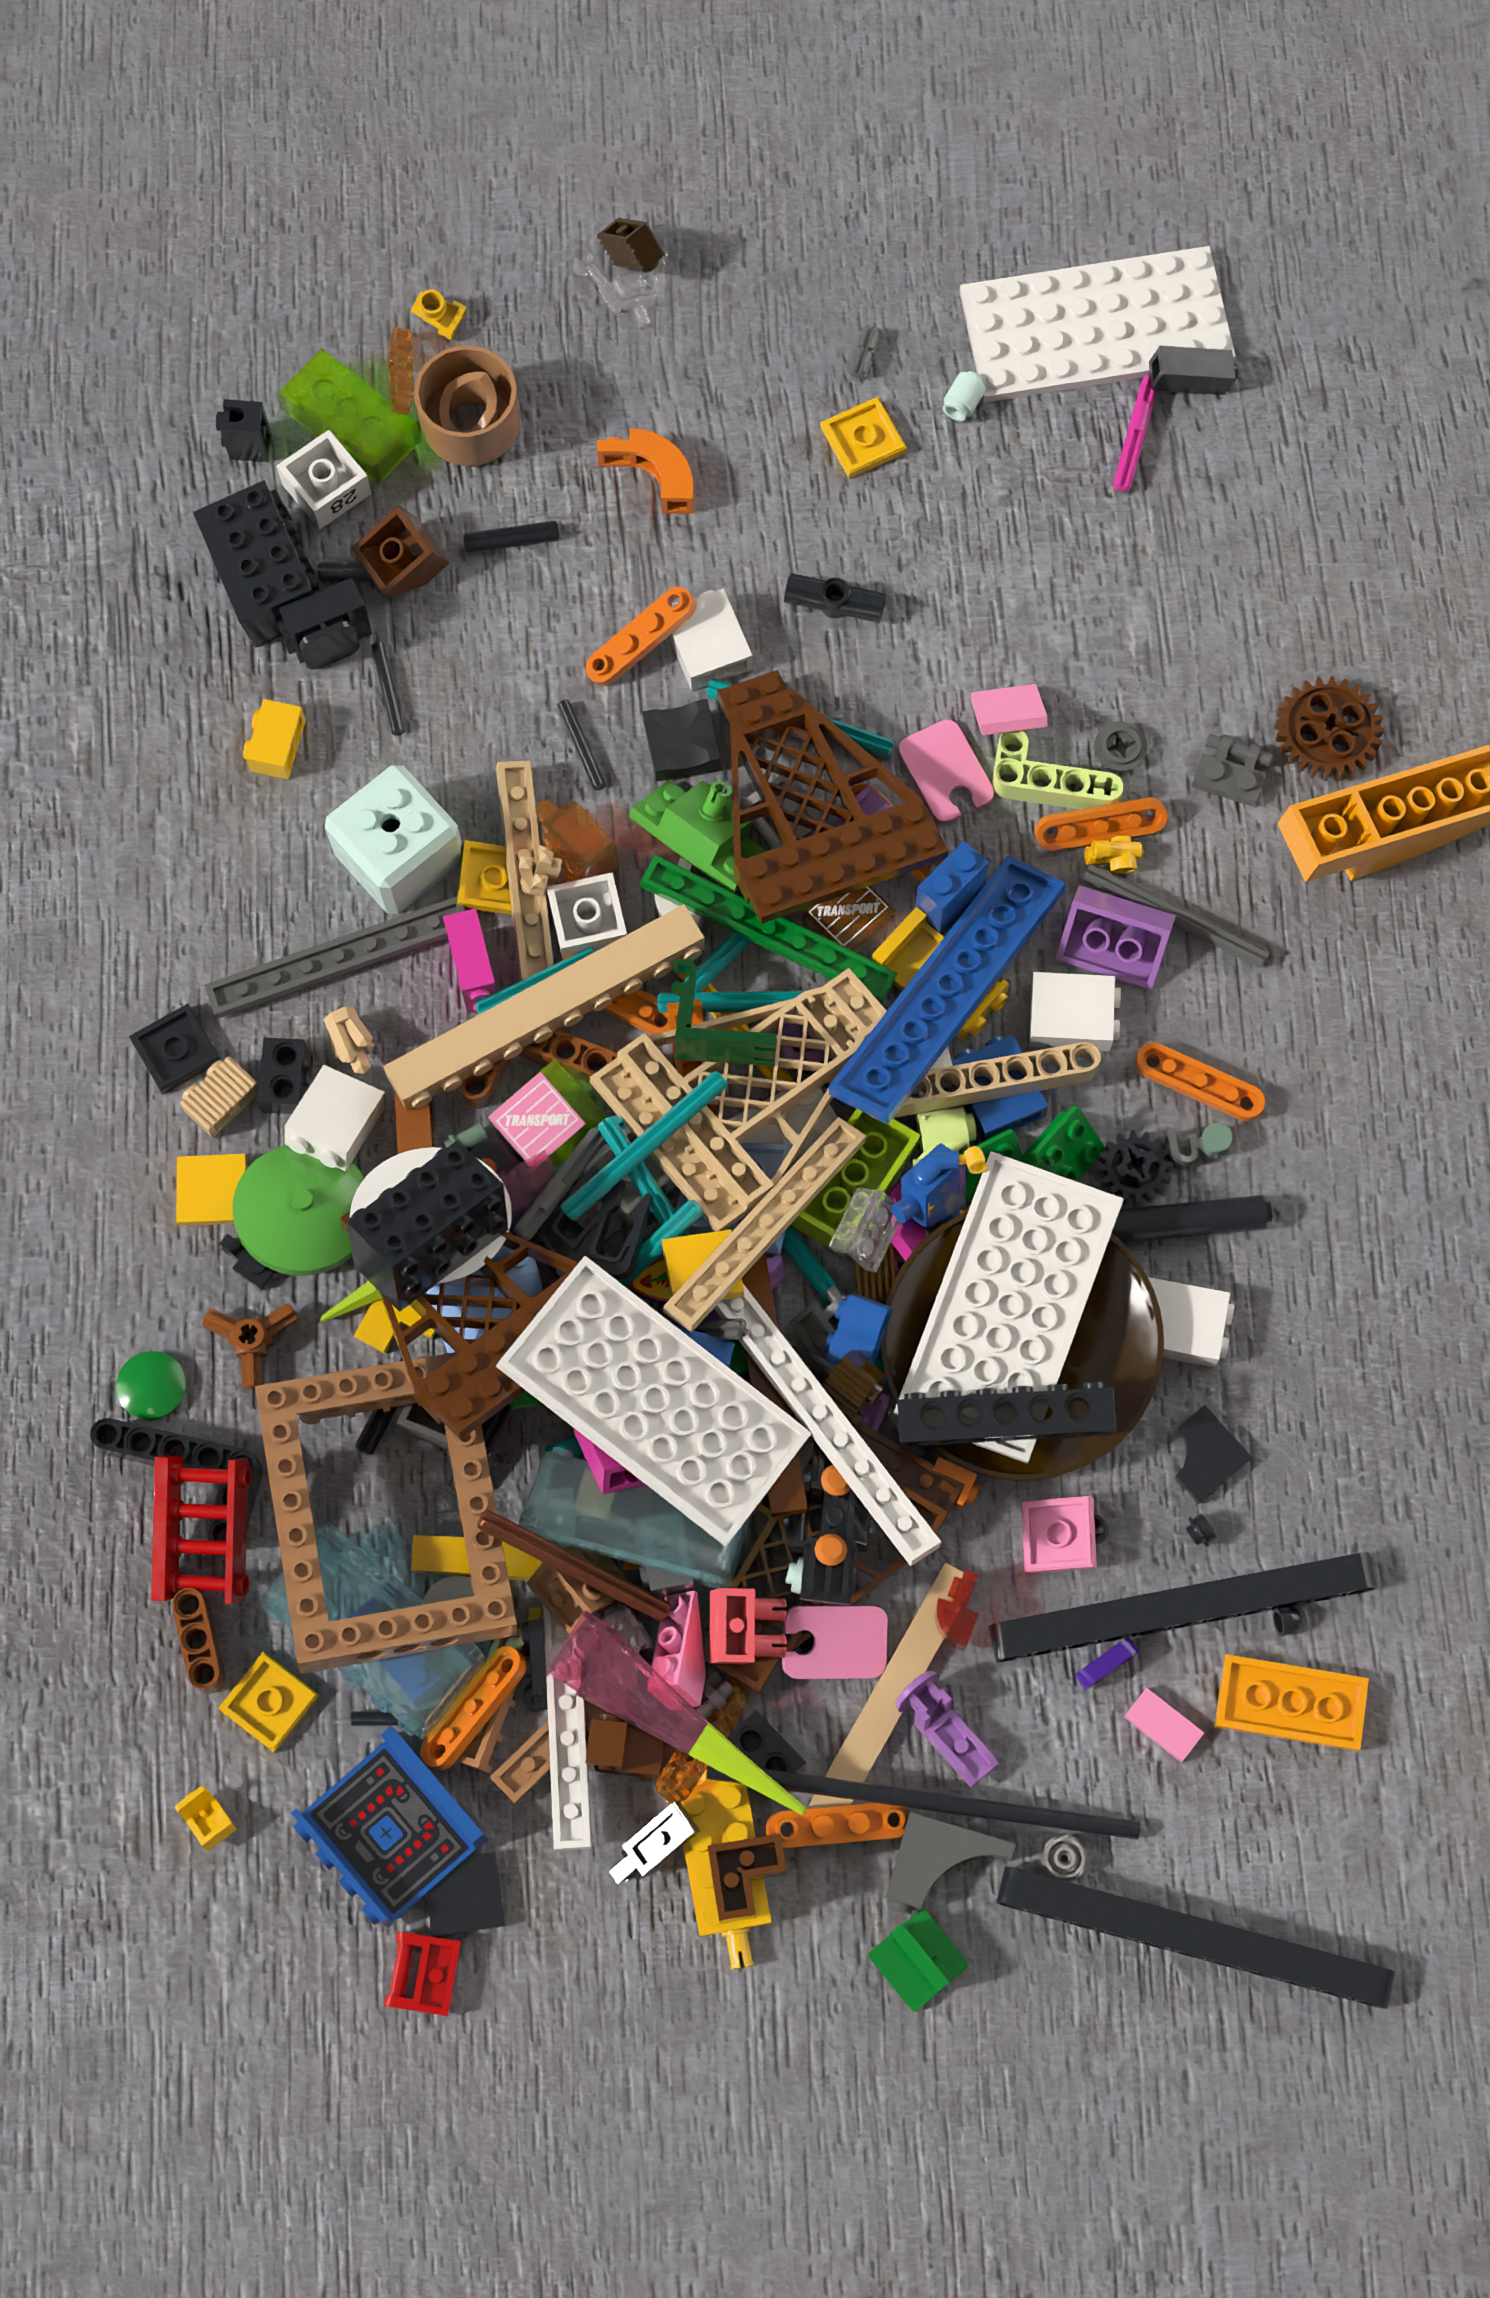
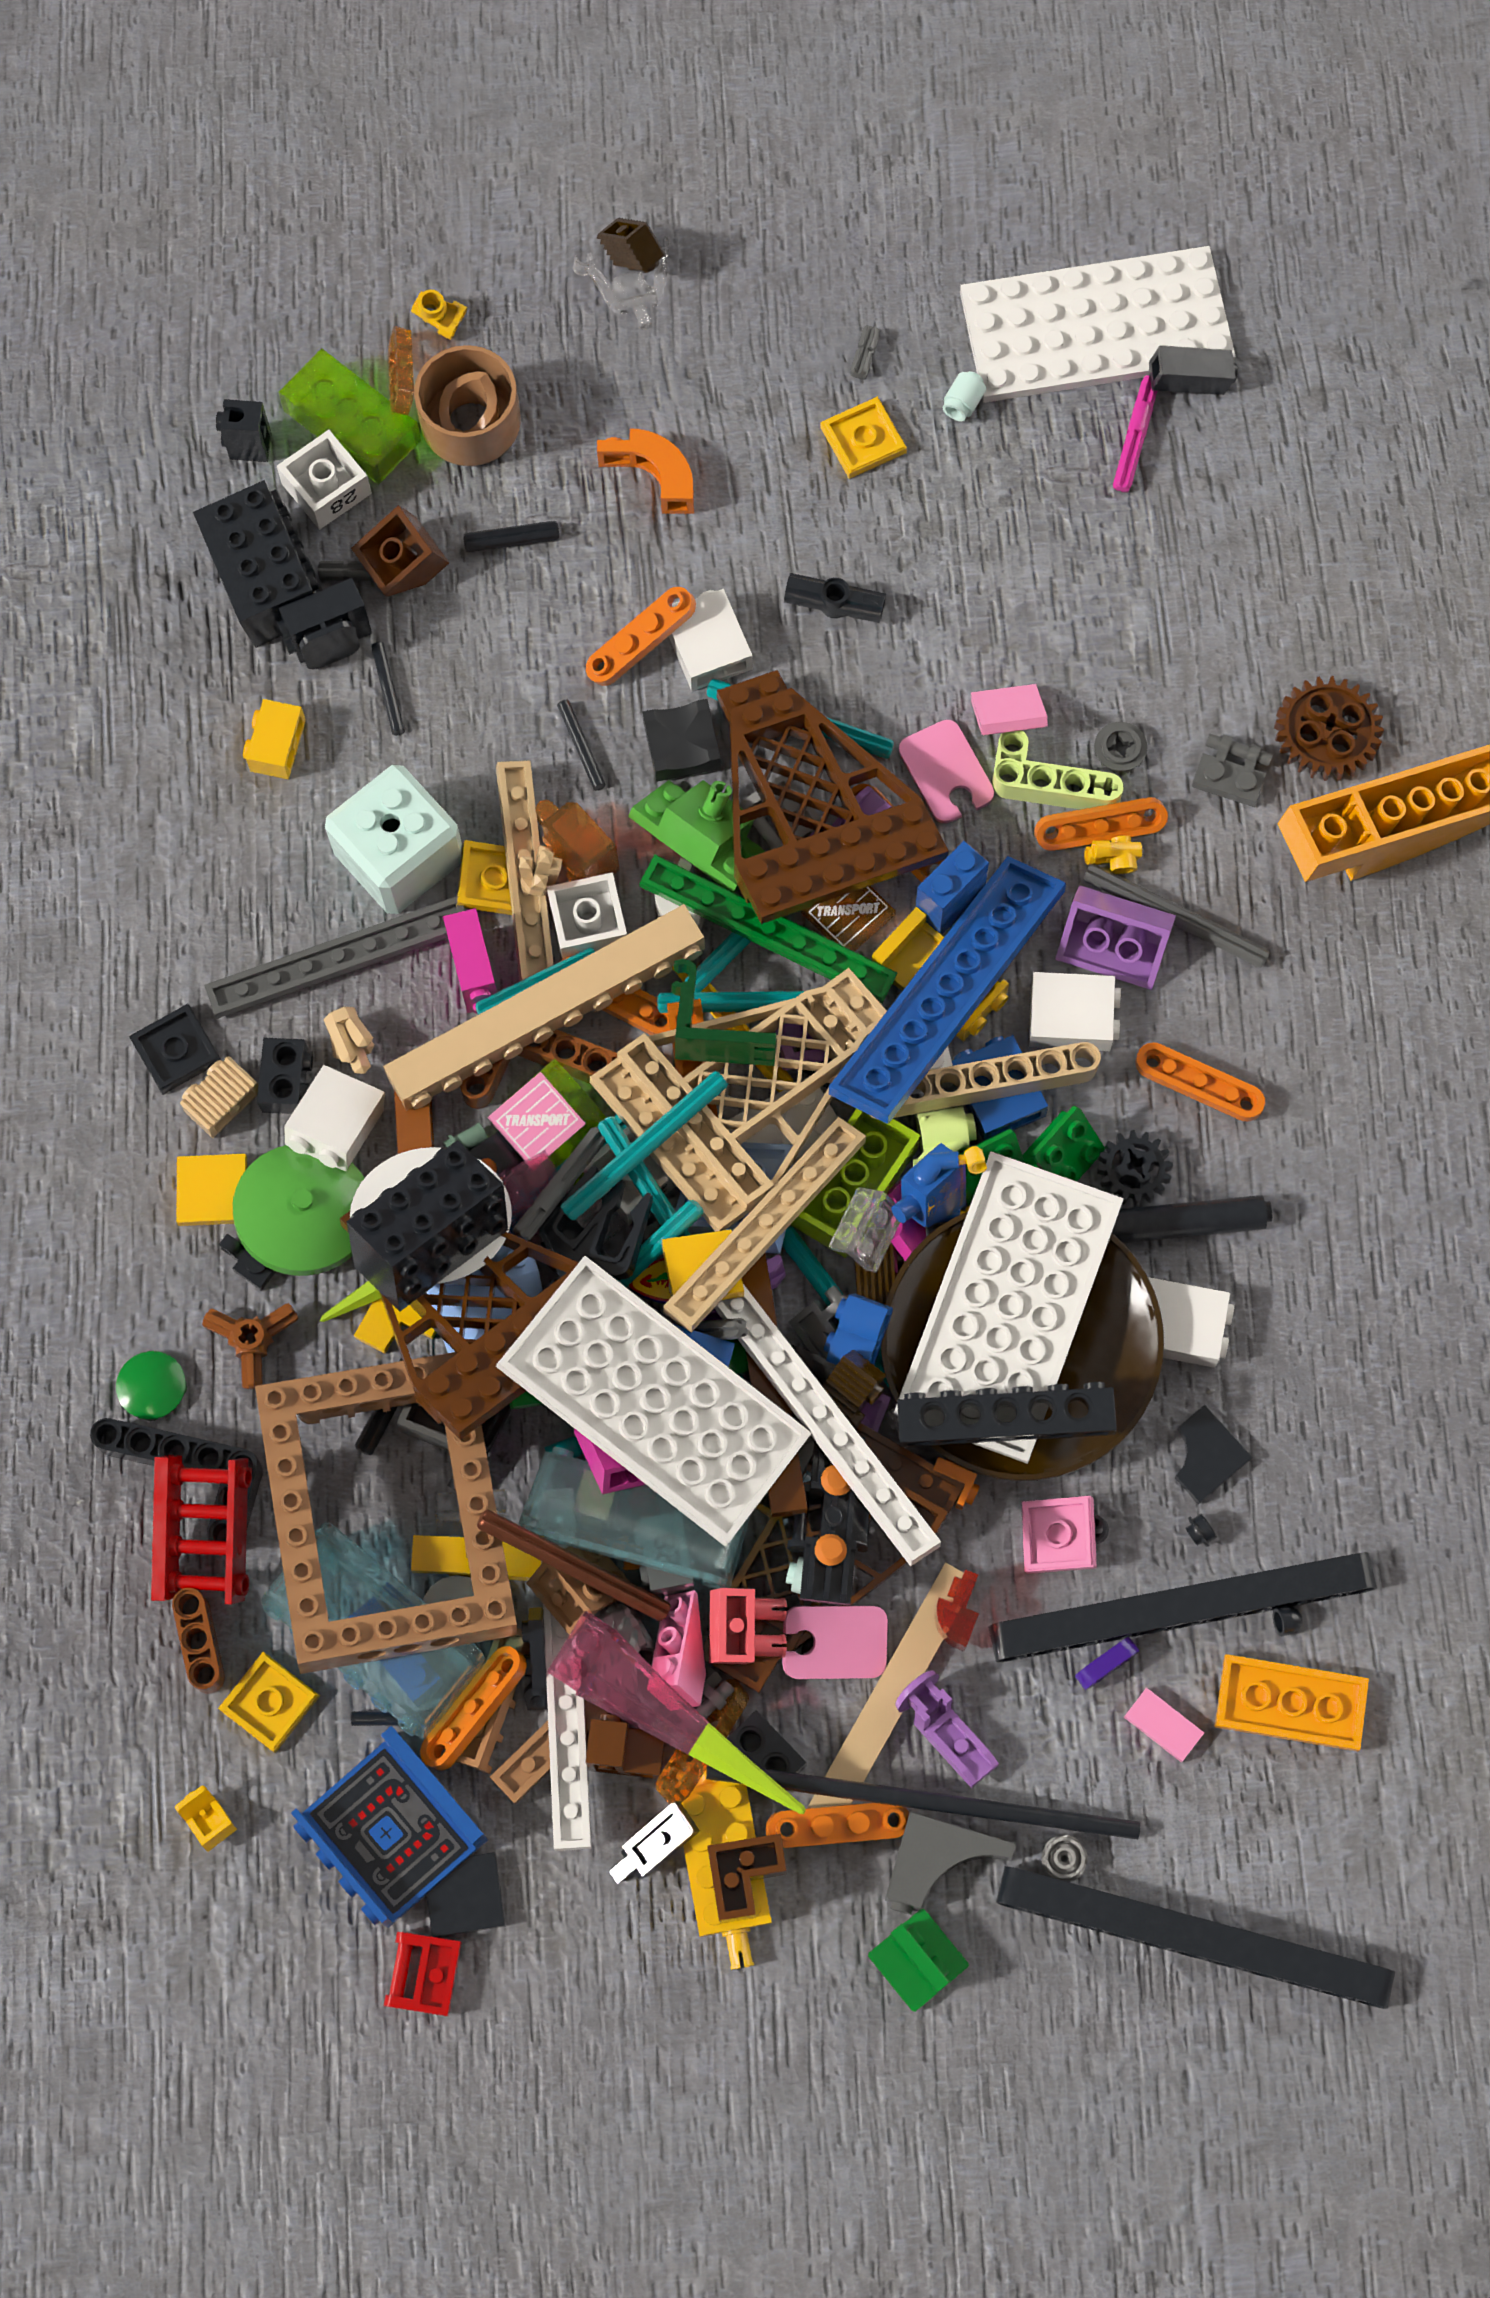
leg [1164,1122,1232,1170] -> none

